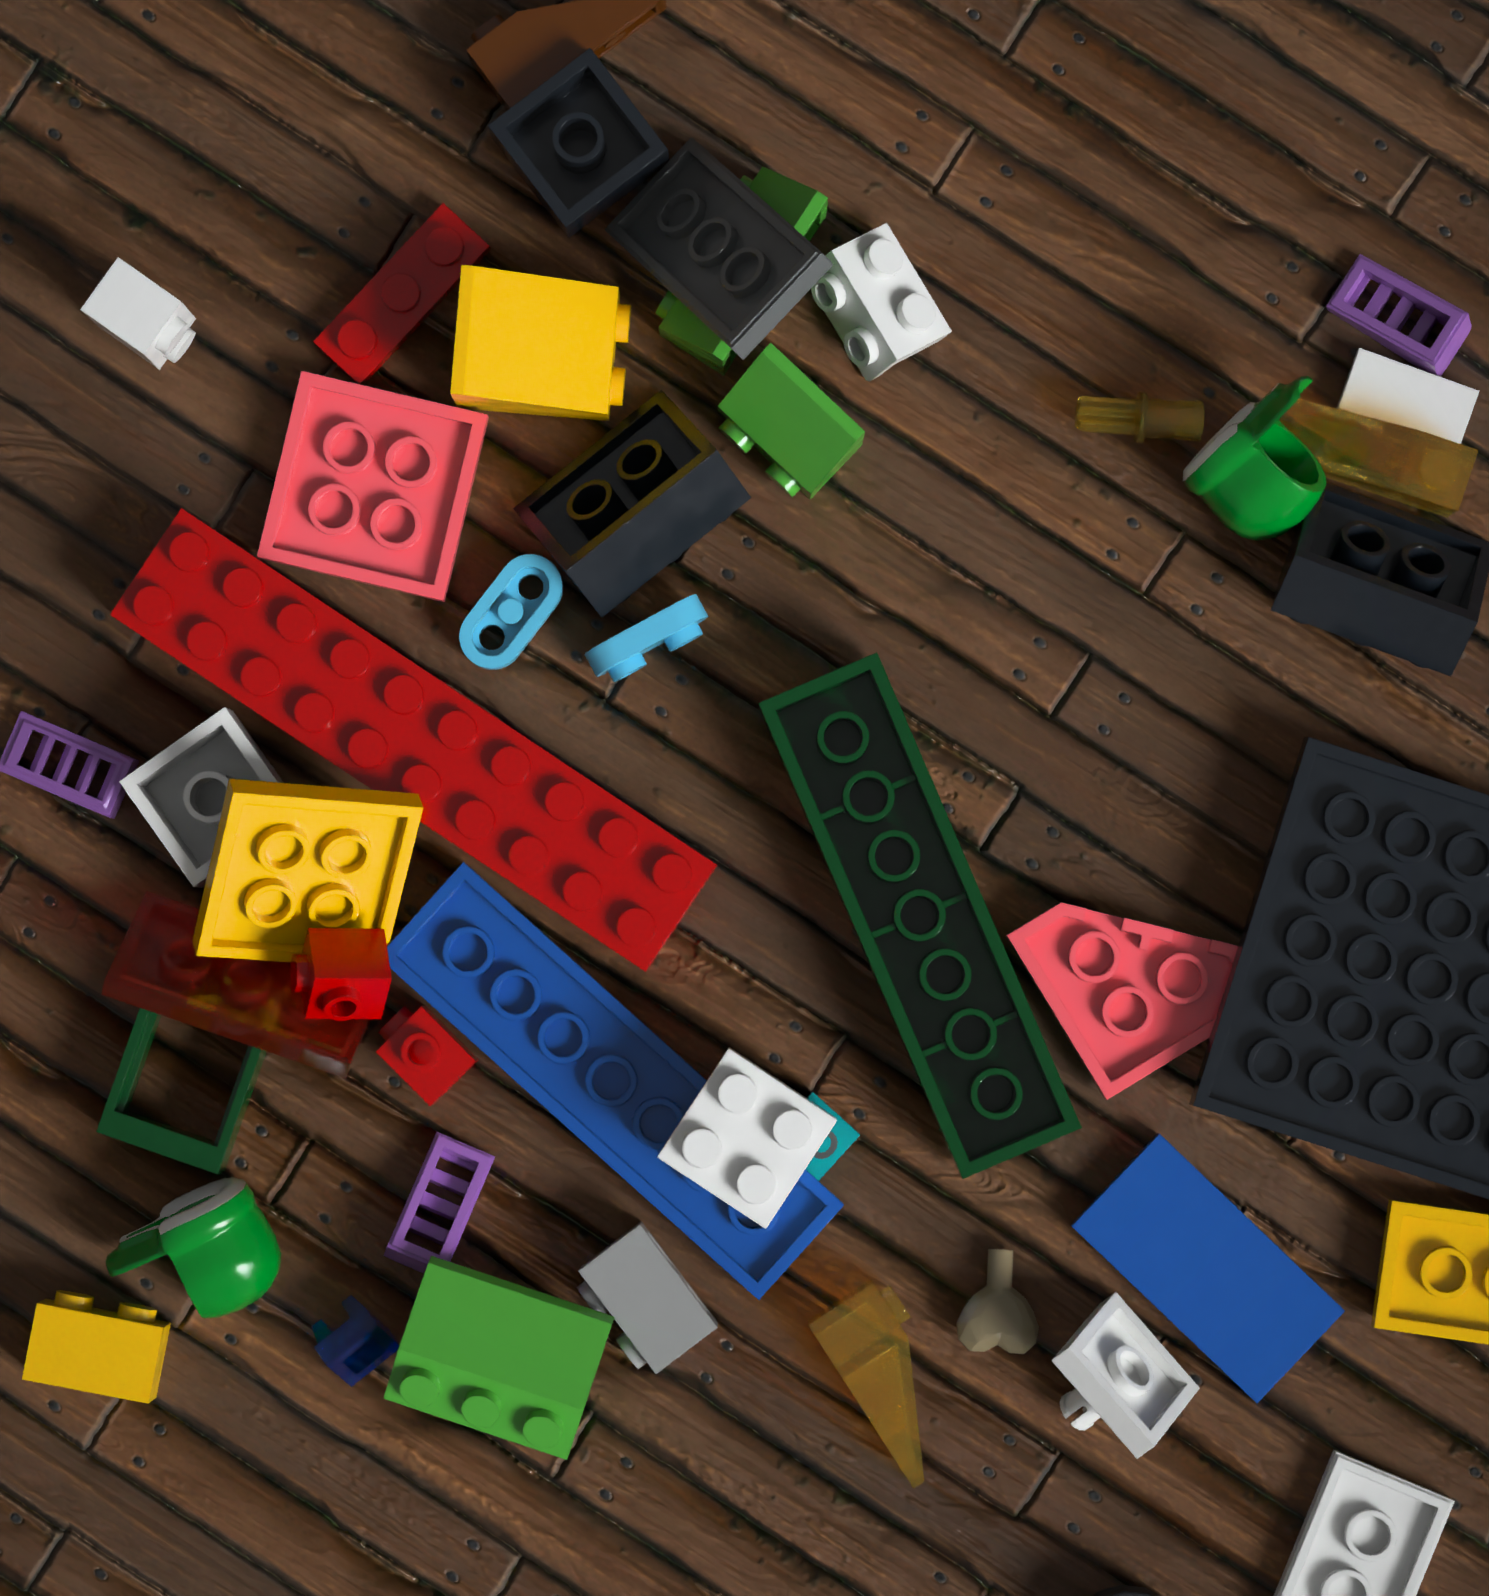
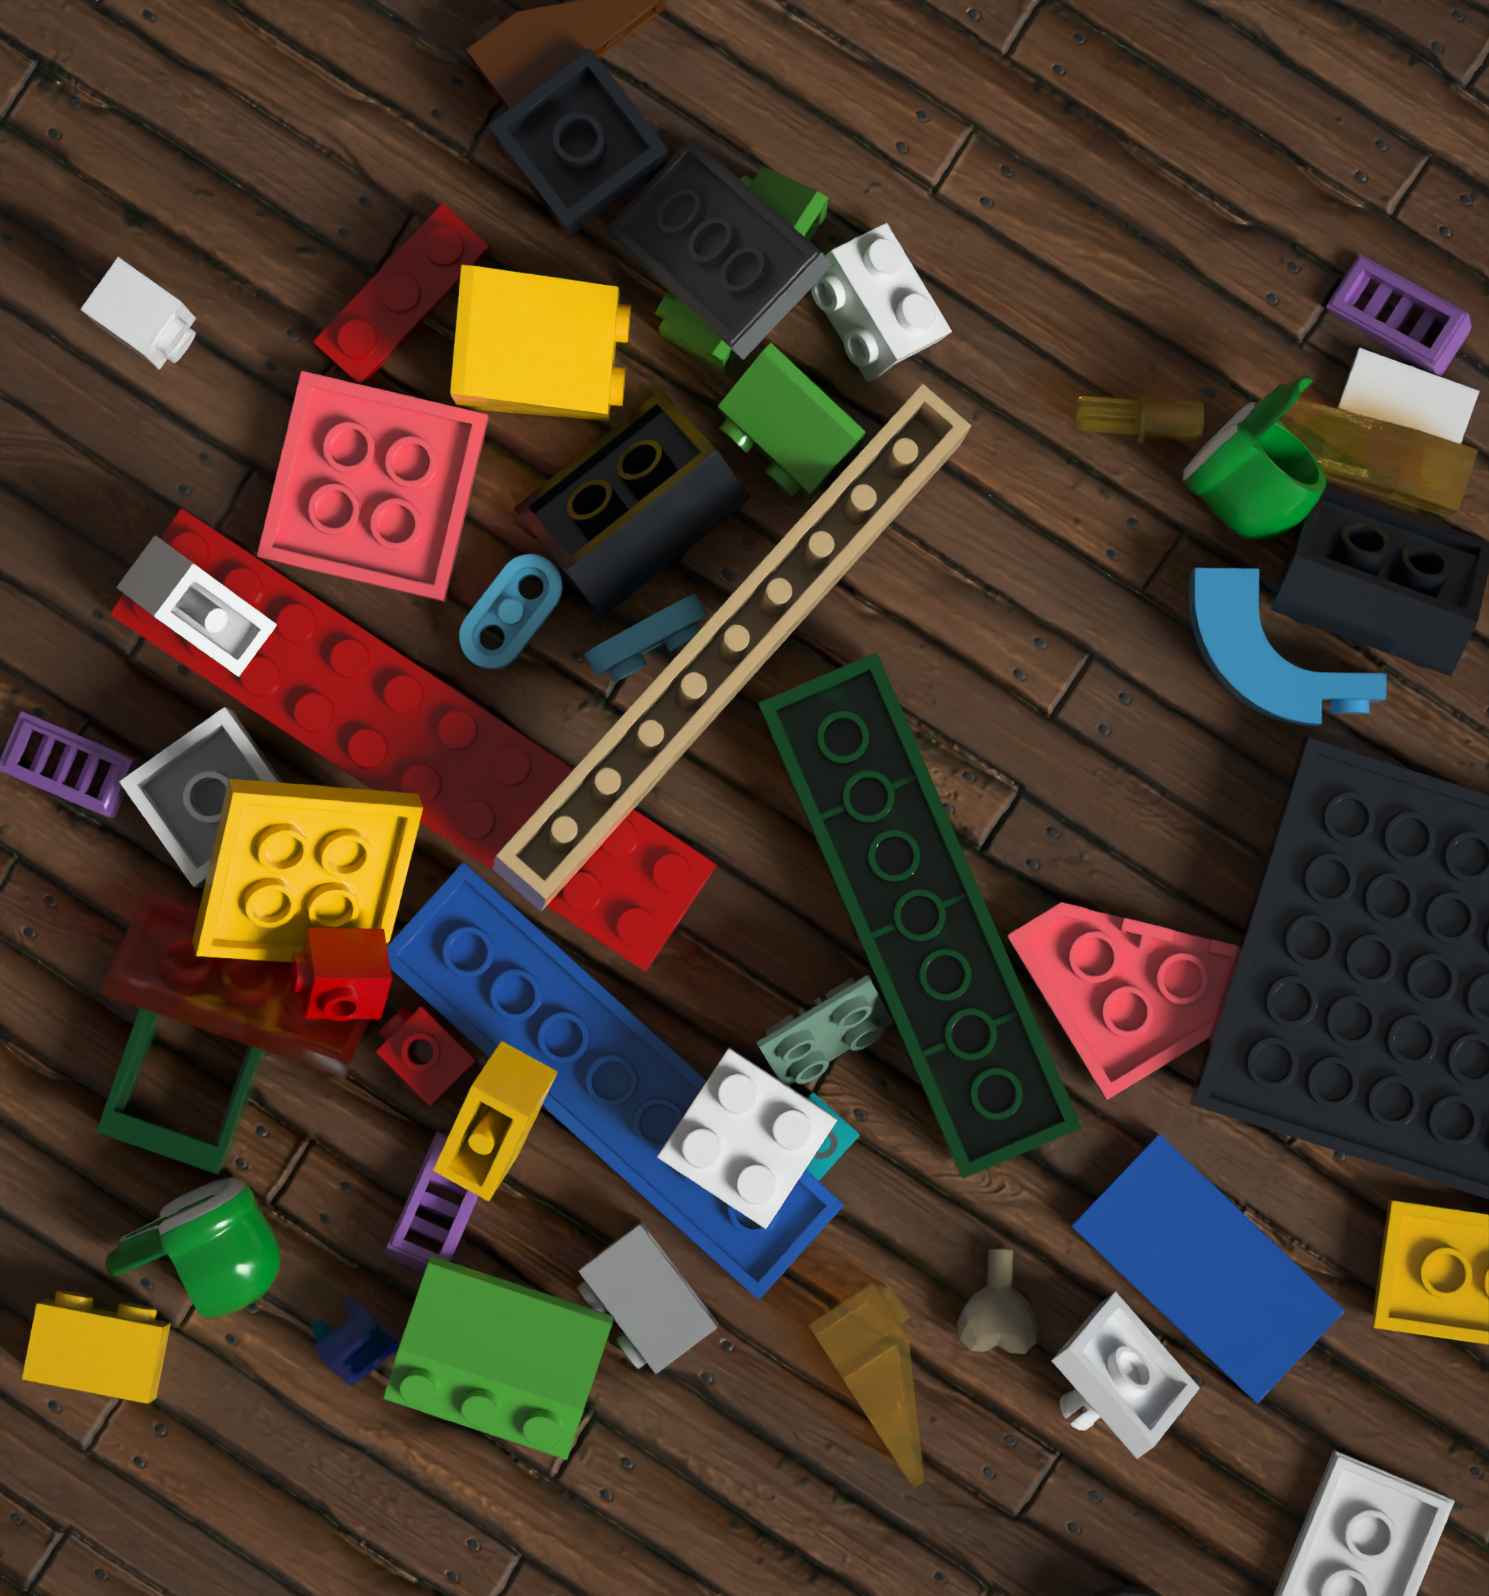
none -> white slope [116,535,277,677]
none -> yellow brick [433,1041,558,1202]
none -> tan brick [492,384,971,912]
none -> sand green hinge [756,975,894,1086]
none -> dark azure arch [1189,568,1387,727]

